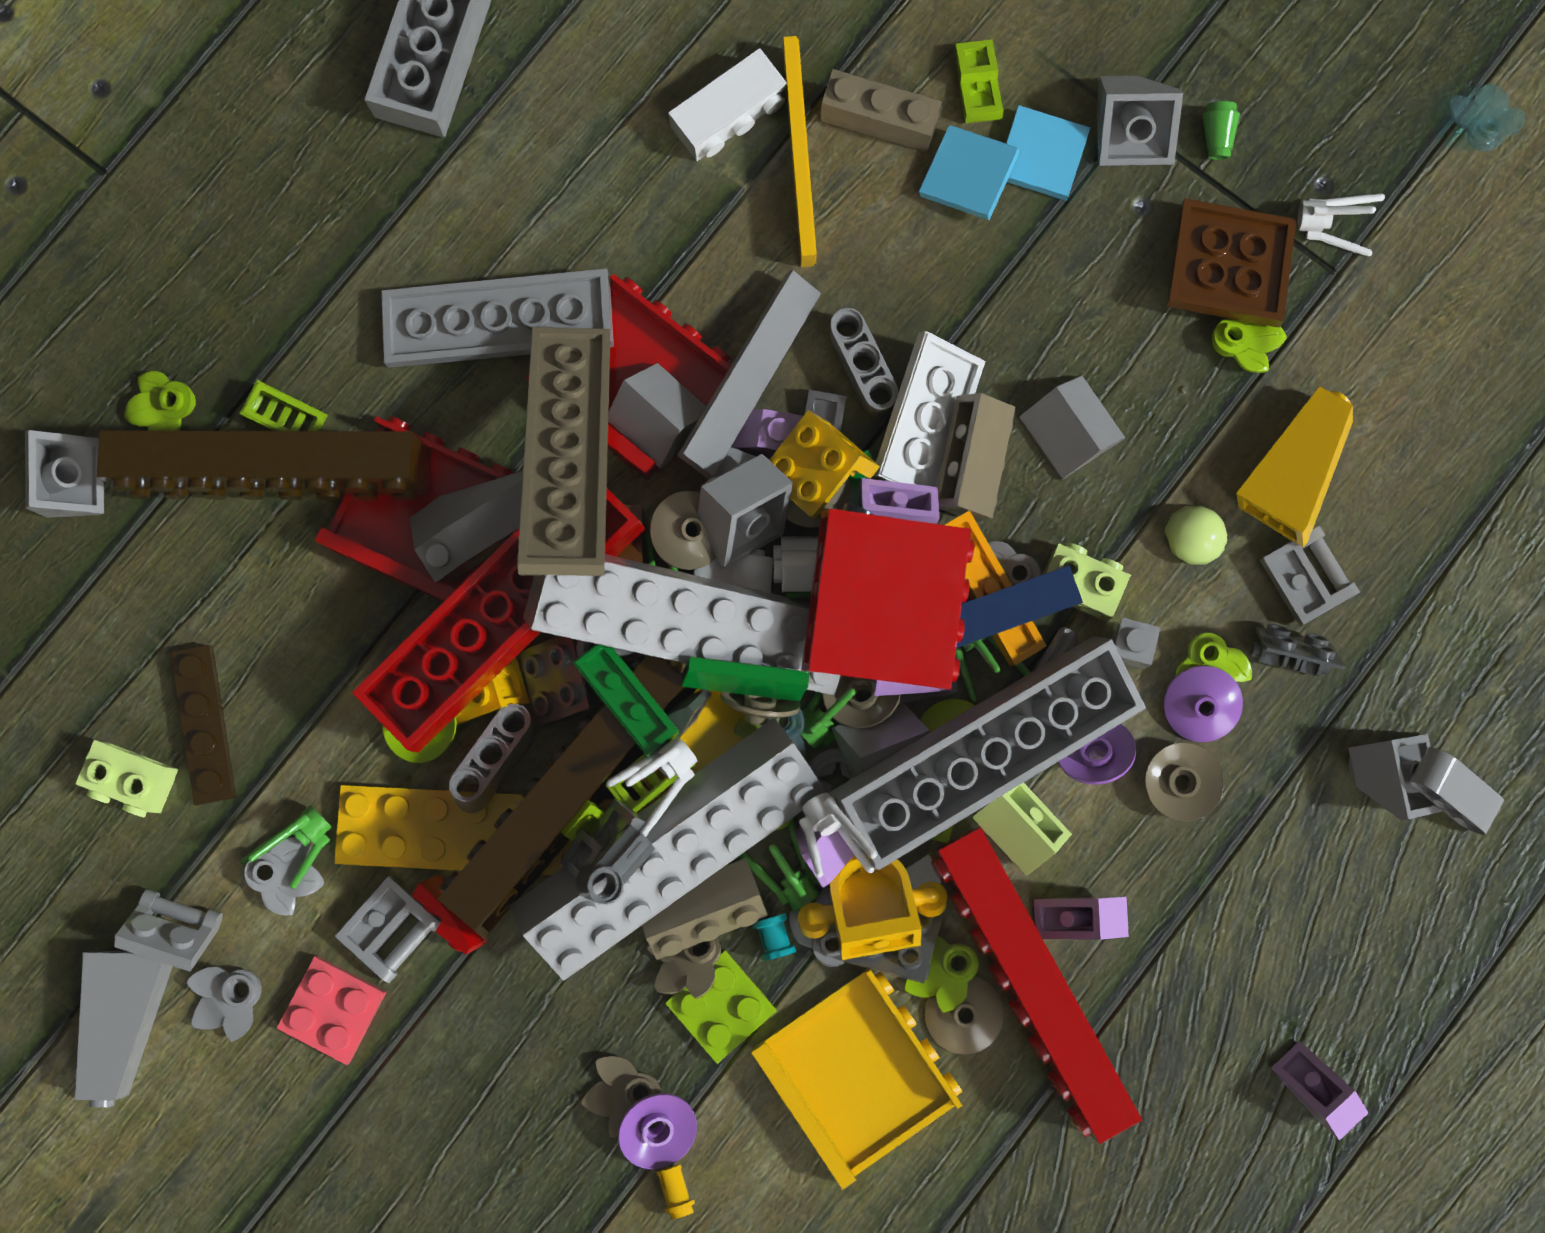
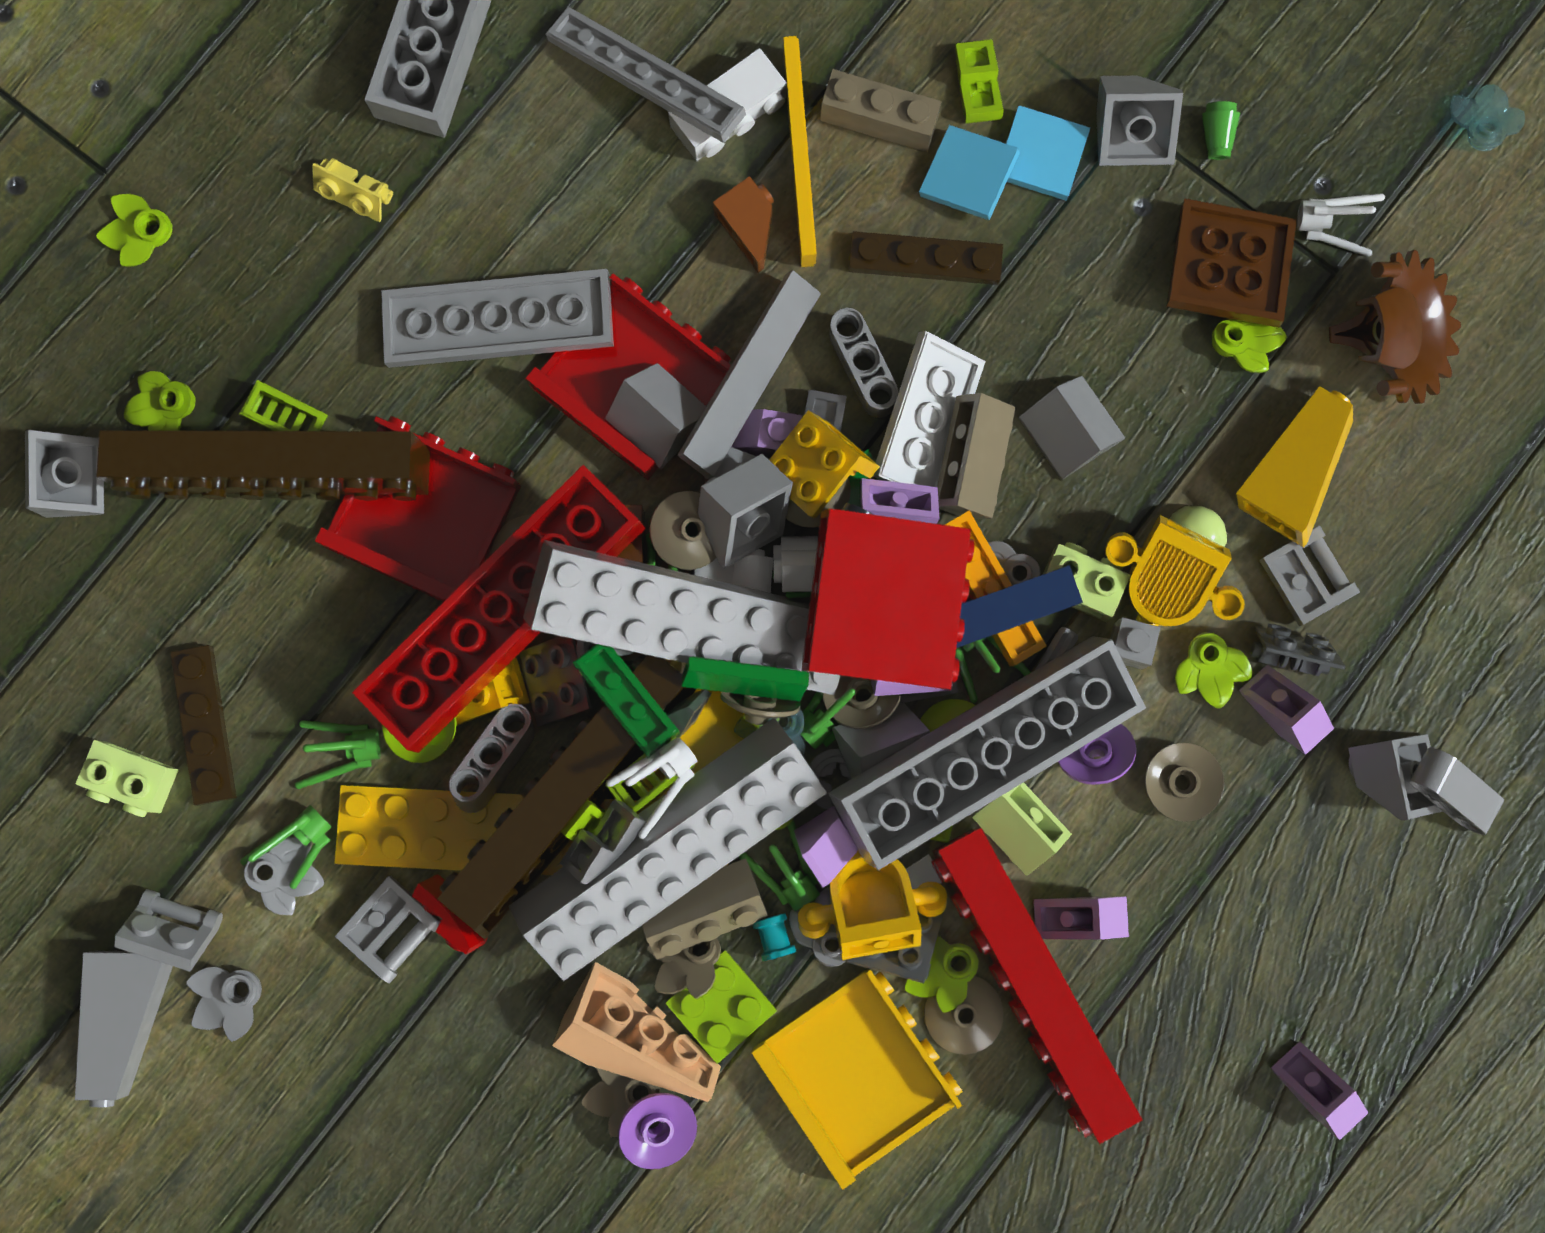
coral plate [276,956,387,1065] -> none
light grey wedge [410,471,523,583] -> none
dark tan plate [518,327,610,576] -> none
dark grey piece [576,824,655,905] -> none
yellow pin [656,1164,695,1220] -> none
white plant [799,793,877,878] -> none
medium lavender dish [1163,665,1243,742] -> none
none -> lime plate [96,194,172,267]
none -> bright green plant [295,720,381,789]
none -> light yellow hinge [312,158,393,222]
none -> light grey tile [545,6,746,143]
none -> light nougat wedge [552,962,721,1102]
none -> dark orange slope [713,176,774,273]
none -> dark brown plate [849,231,1003,285]
none -> yellow piece [1106,515,1245,626]
none -> lavender slope [1239,665,1334,755]
none -> reddish brown piece [1329,250,1461,404]

